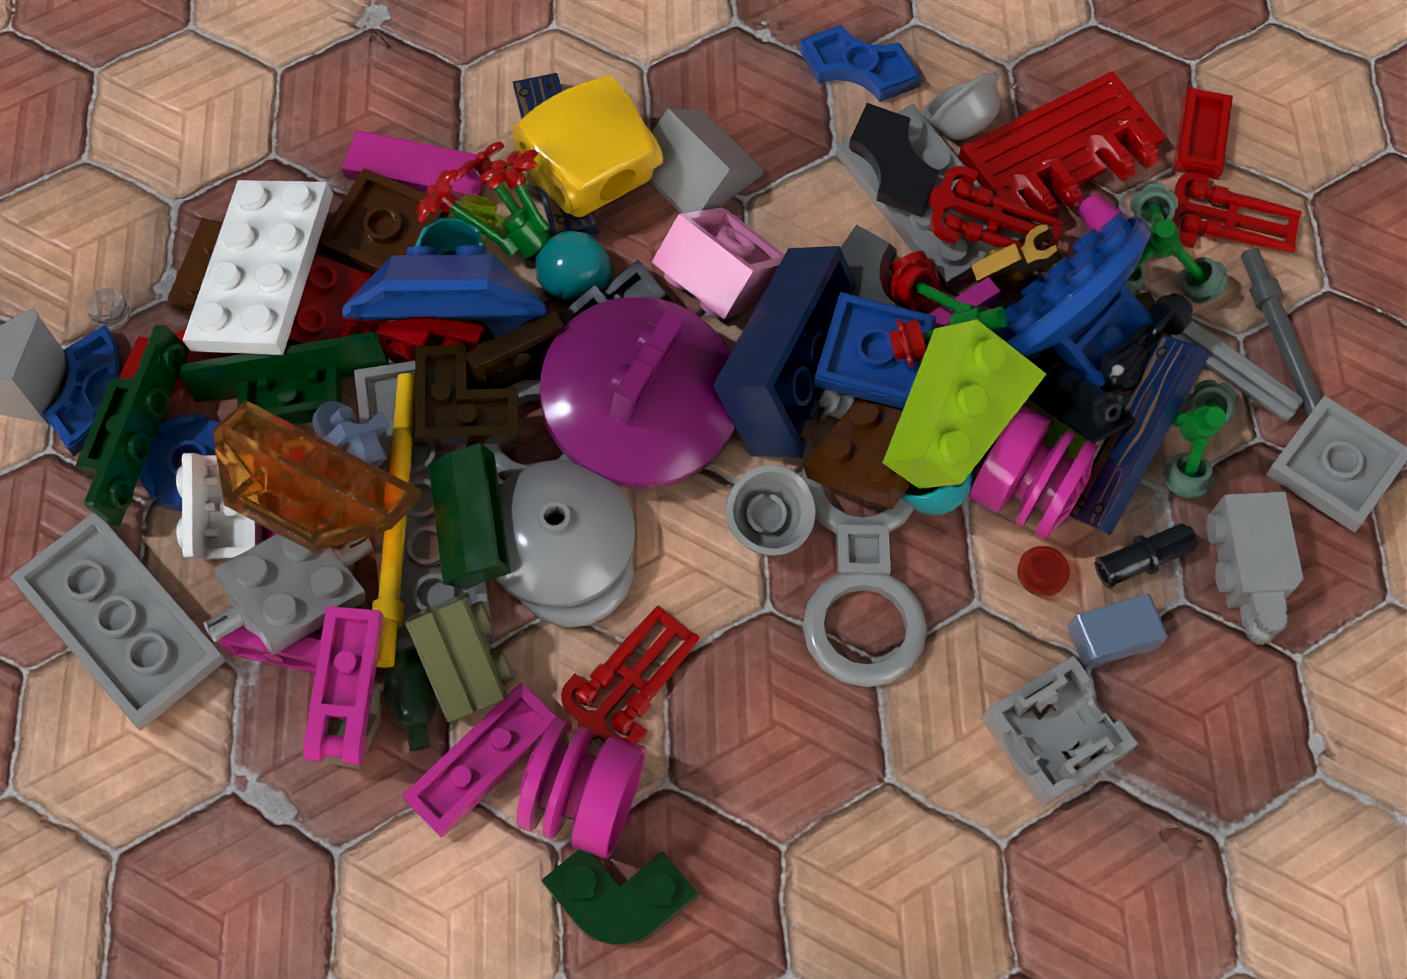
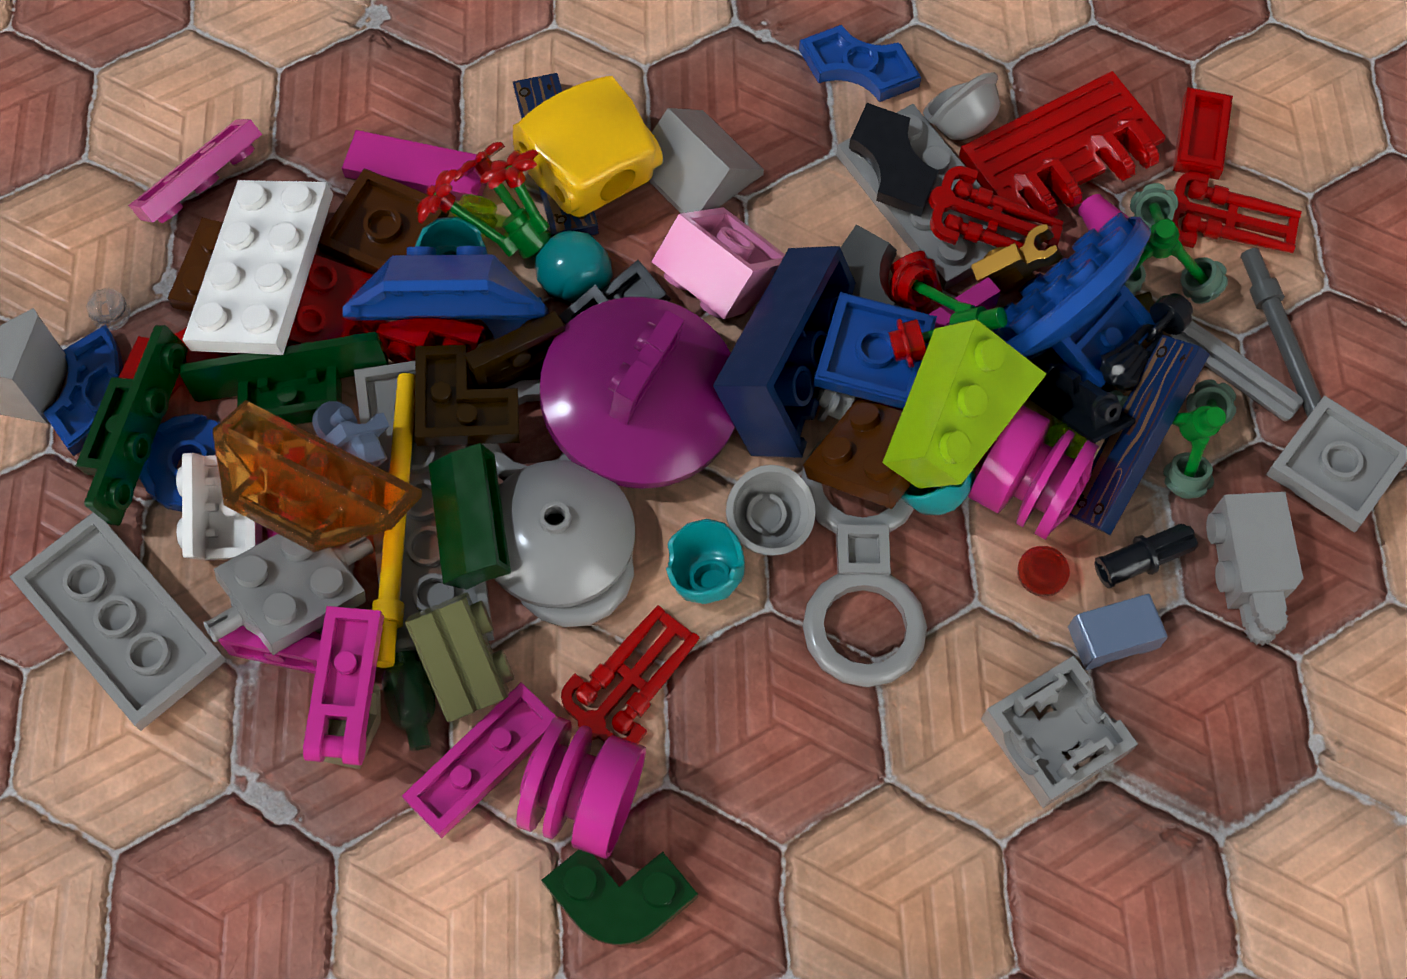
none -> dark pink plate [128,119,262,223]
none -> teal hair [666,519,745,604]

